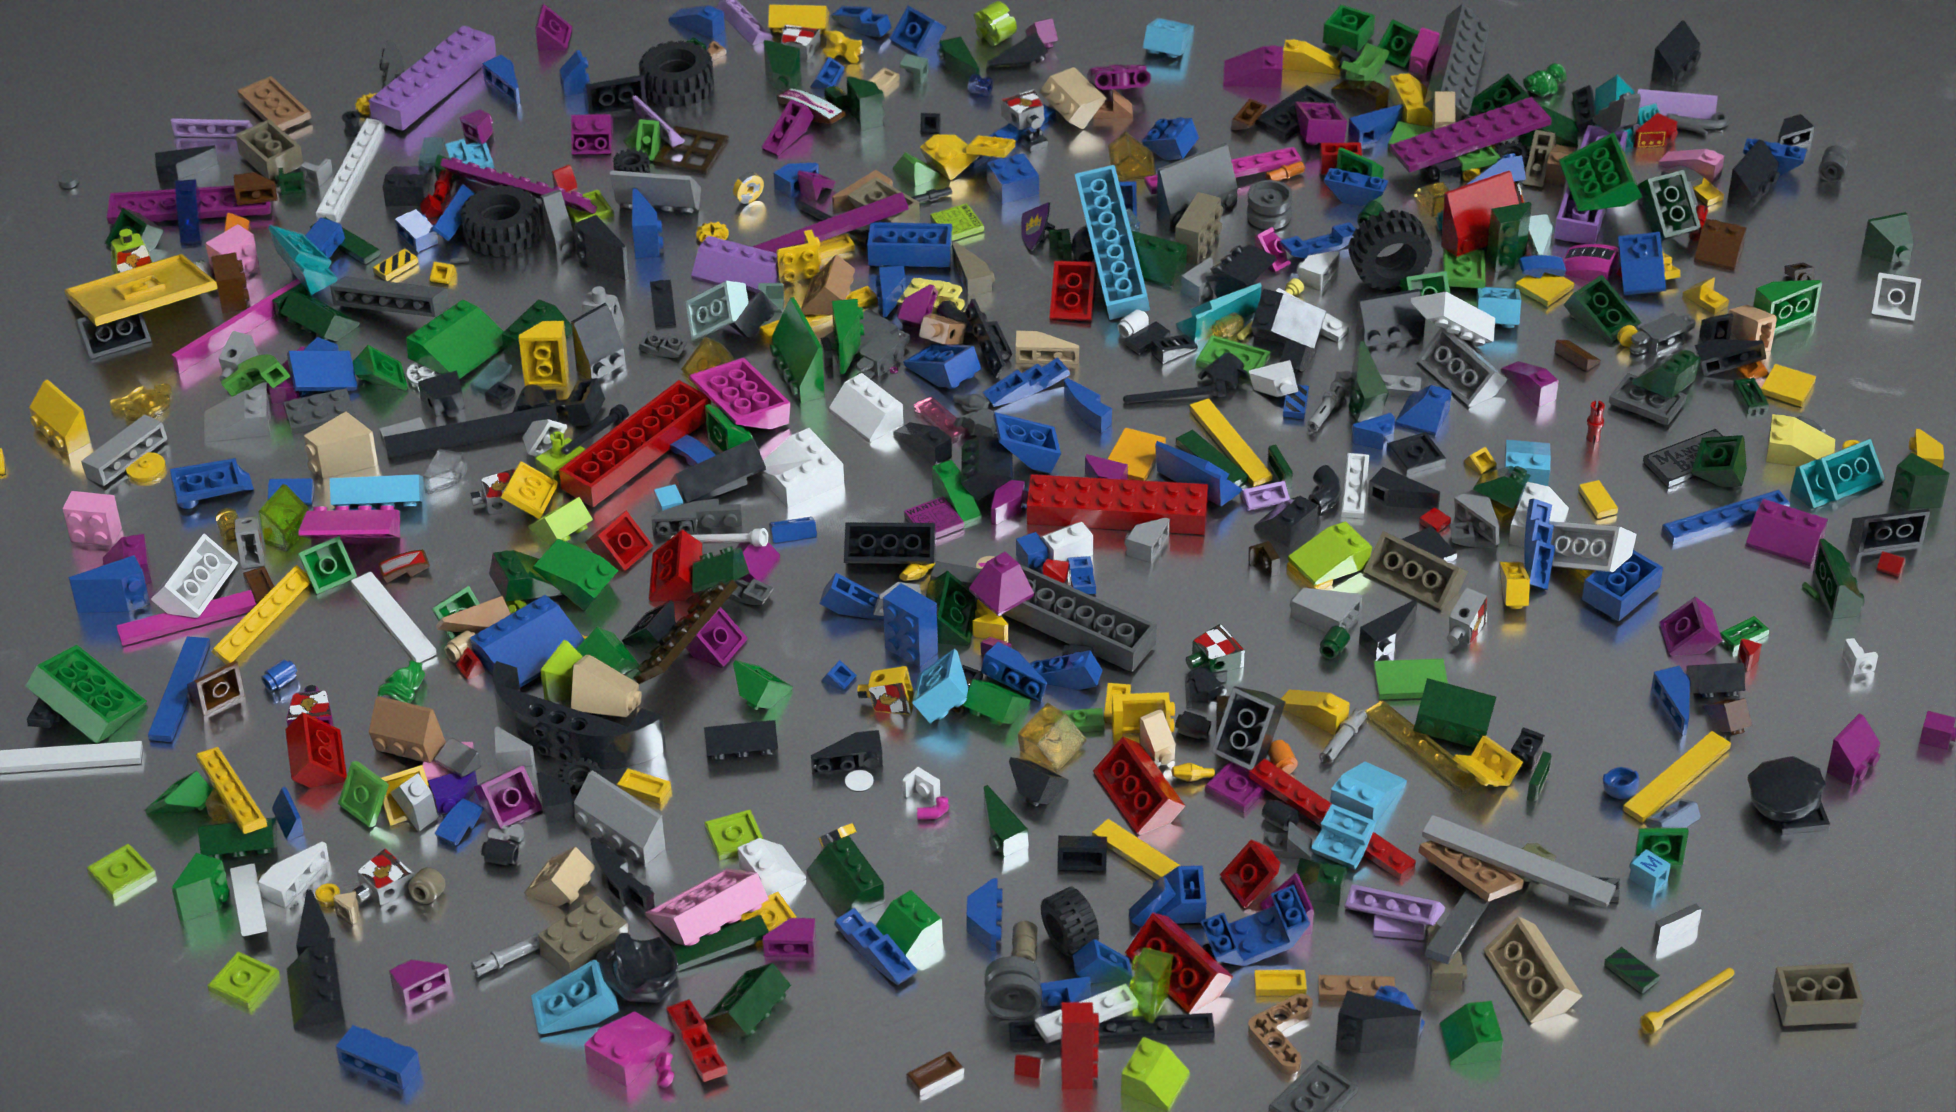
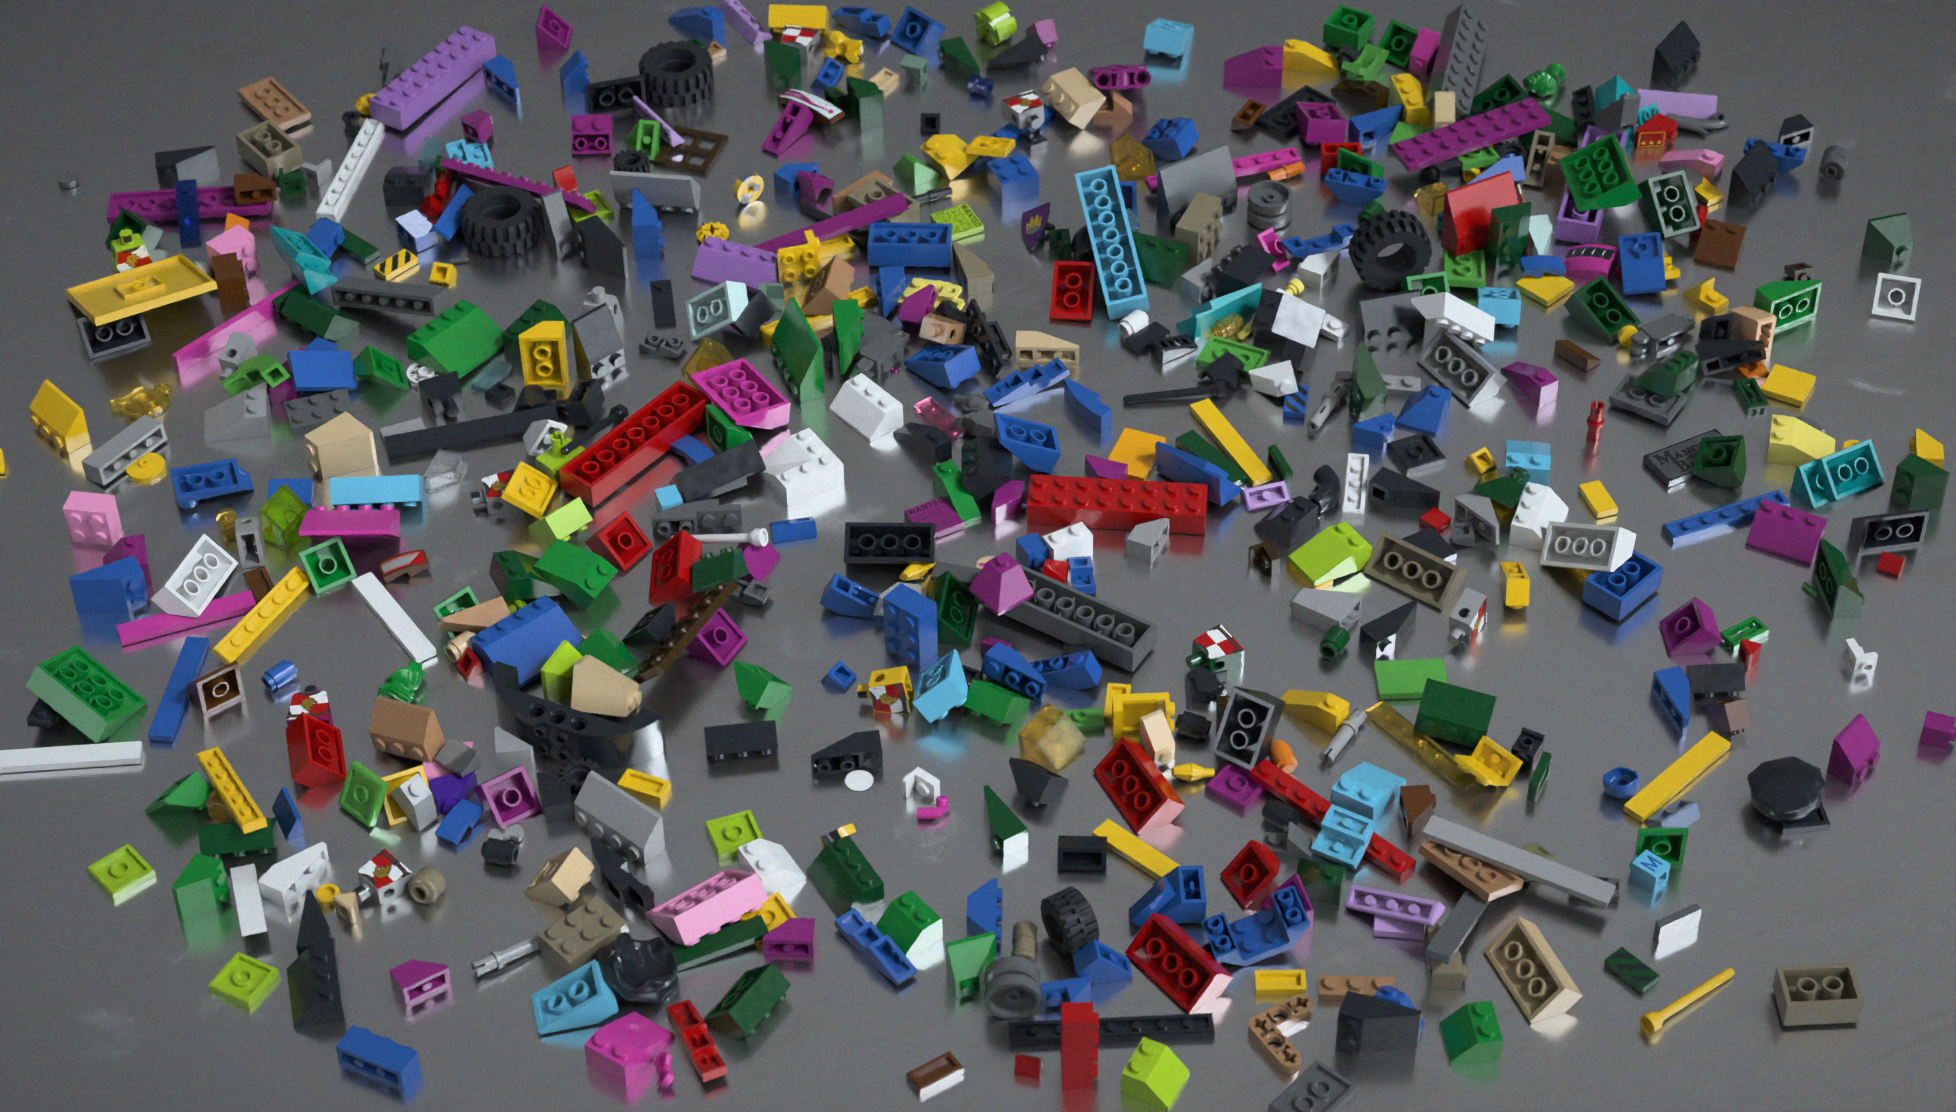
lavender slope [171,119,253,138] -> none
yellow slope [973,599,1008,642] -> none
white plate [1035,984,1138,1043] -> none
clear neon green slope [1129,947,1173,1023] -> none
blue slope [1524,499,1555,590] -> none
none -> green slope [946,931,996,998]
none -> reddish brown slope [1399,785,1436,838]

